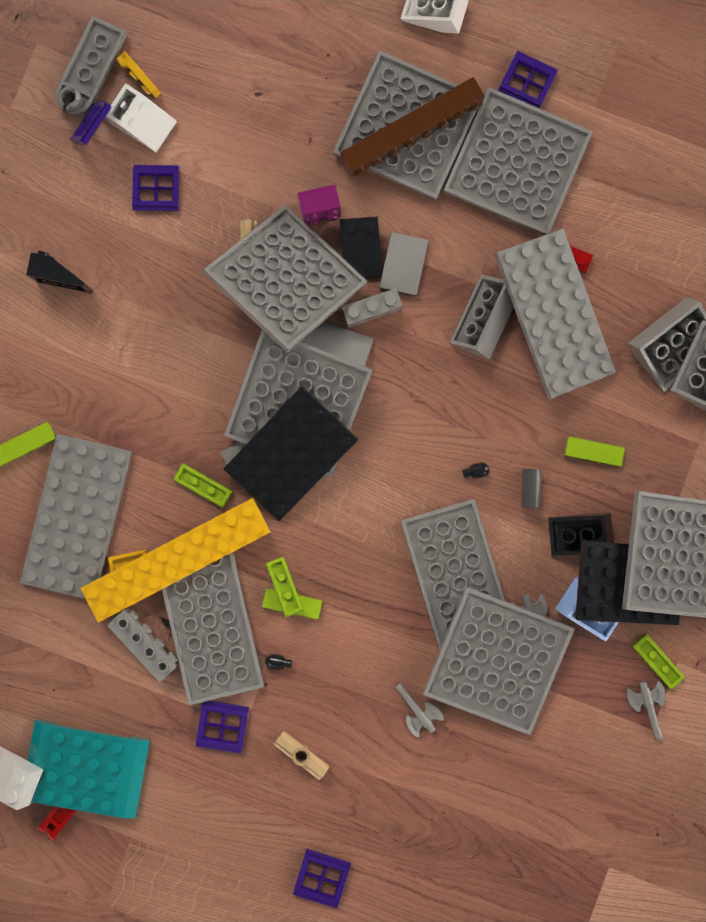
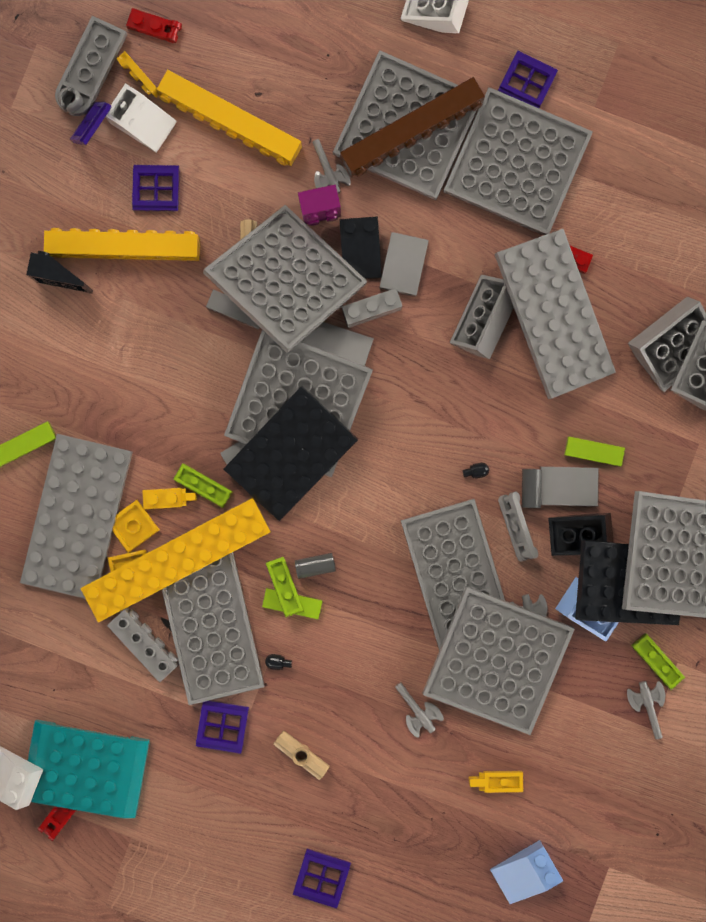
none -> yellow brick [44,228,200,261]
none -> yellow tile [112,499,160,553]
none -> red plate [126,8,182,43]
none -> yellow hinge [142,488,197,509]
none -> yellow brick [157,69,302,167]
none -> light grey tile [206,289,260,329]
none -> dark grey pin [295,553,336,579]
none -> light grey piece [312,139,351,193]
none -> yellow hinge [469,771,523,793]
none -> light blue slope [490,840,563,904]
none -> light grey plate [498,492,538,561]
none -> light grey tile [540,467,598,506]

